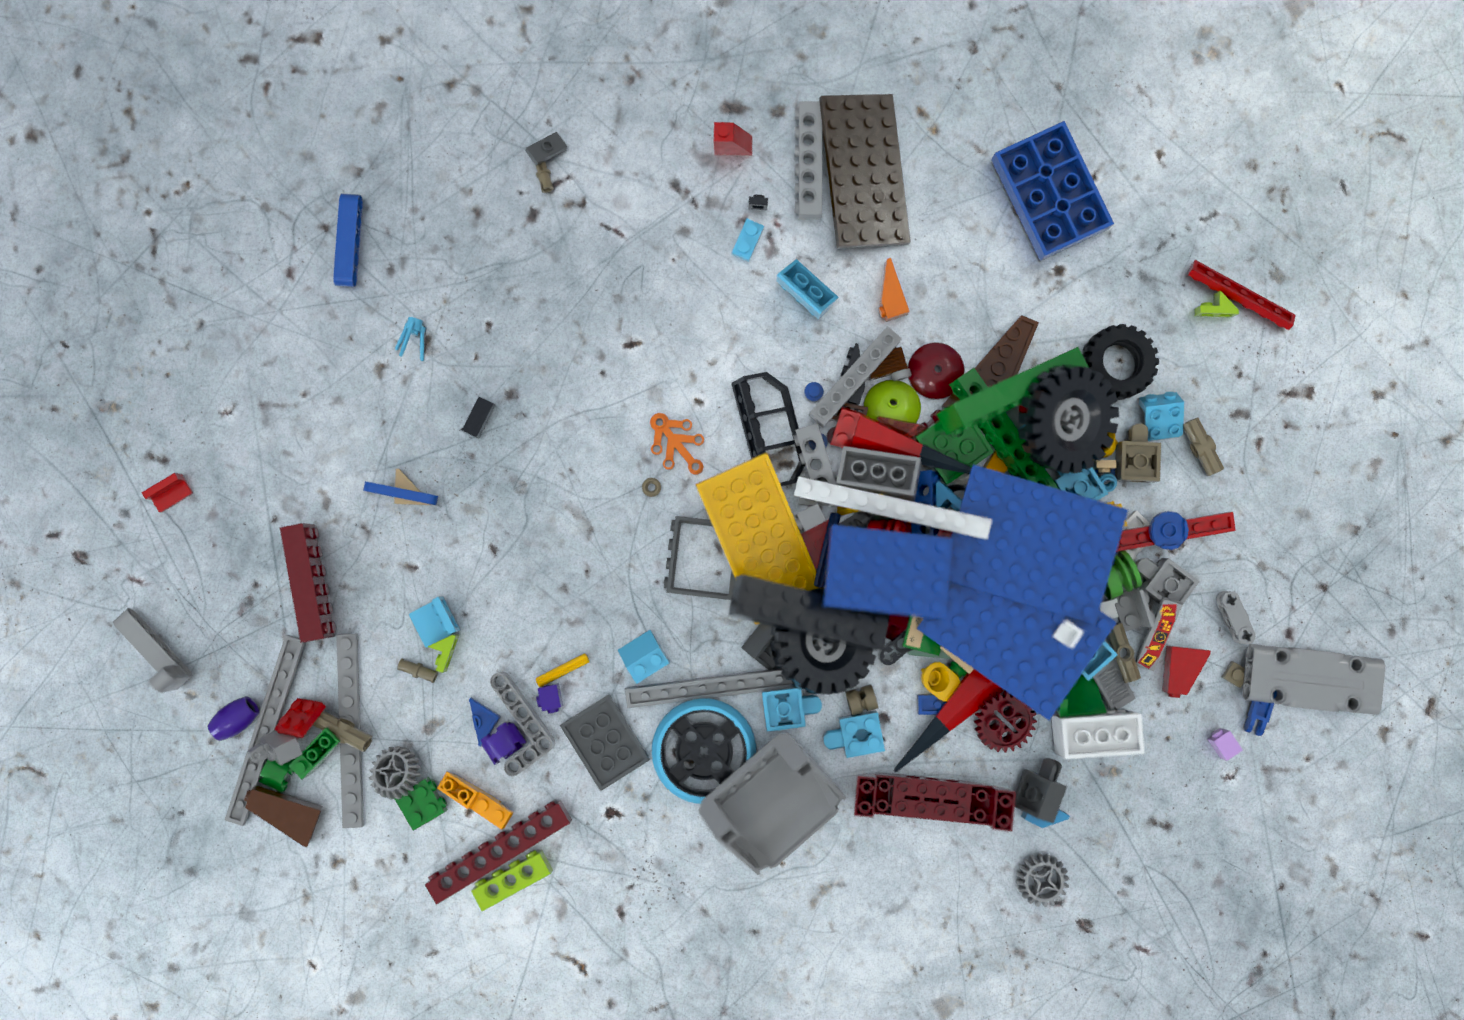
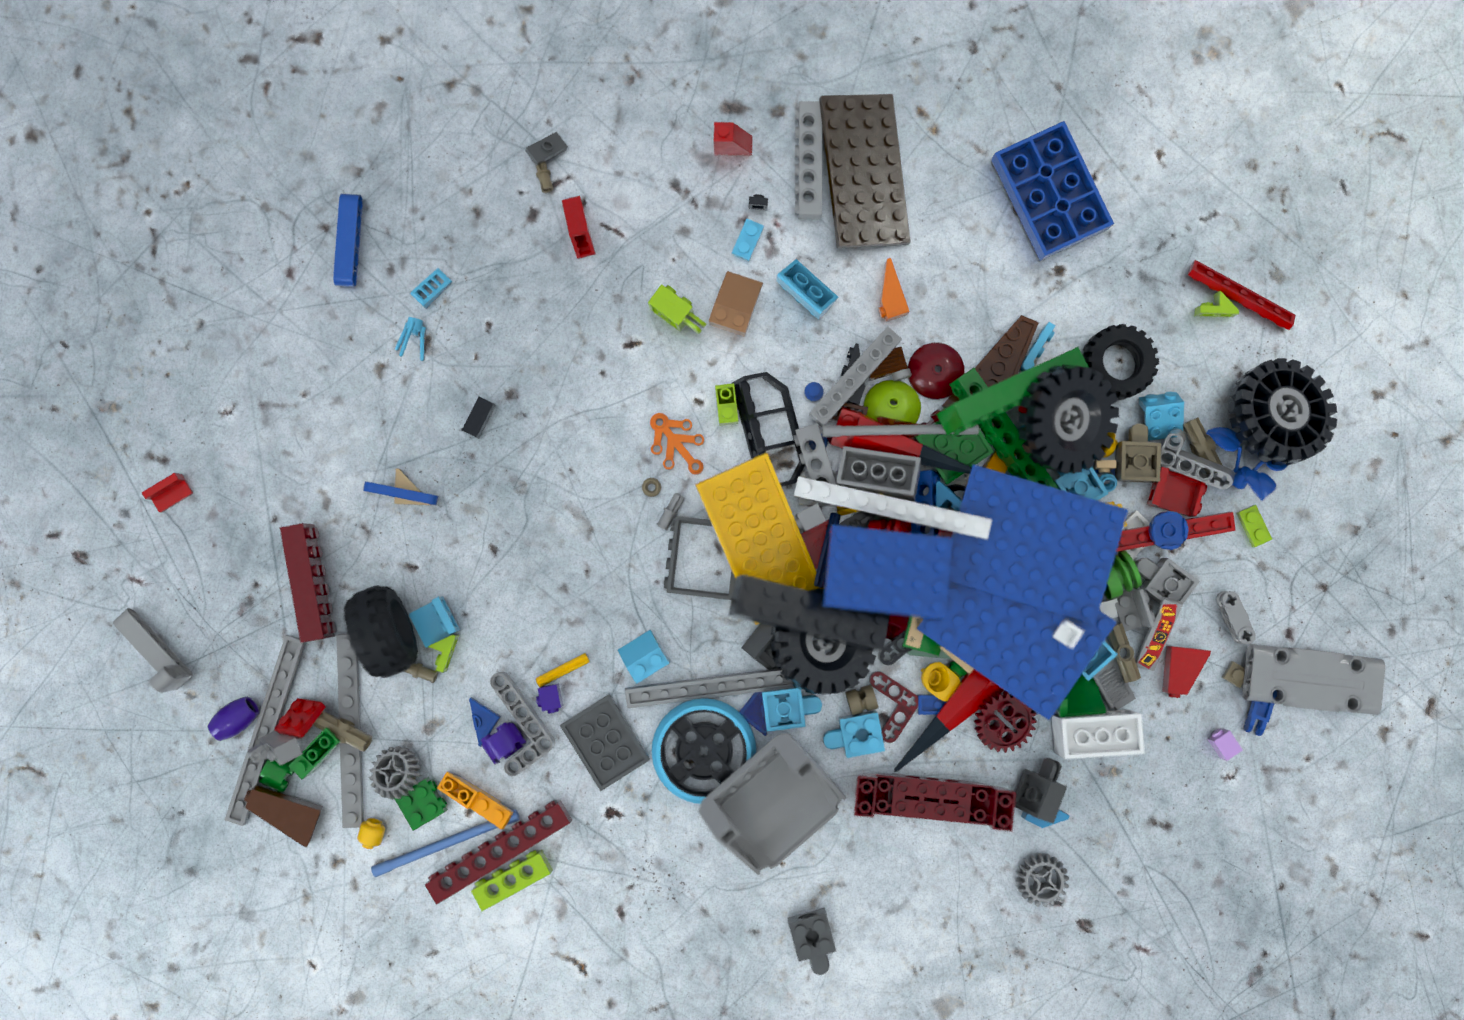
none -> black tyre [344,585,418,678]
none -> yellow head [357,818,385,849]
none -> medium blue piece [371,809,520,877]
none -> medium azure slope [410,268,452,308]
none -> red slope [562,196,596,259]
none -> lime brick [648,284,706,334]
none -> light grey axle [656,493,684,530]
none -> medium nougat slope [709,271,763,337]
none -> lime slope [715,383,738,426]
none -> clear blue tile [739,692,767,737]
none -> dark grey brick [788,908,837,975]
none -> light grey piece [822,424,979,437]
none -> dark red beam [869,671,918,743]
none -> medium azure plate [1020,322,1056,372]
none -> red panel [1146,467,1207,517]
none -> light grey beam [1161,429,1235,490]
none -> blue plant [1206,427,1288,501]
none -> black wheel [1228,358,1338,466]
none -> lime plate [1236,505,1273,548]

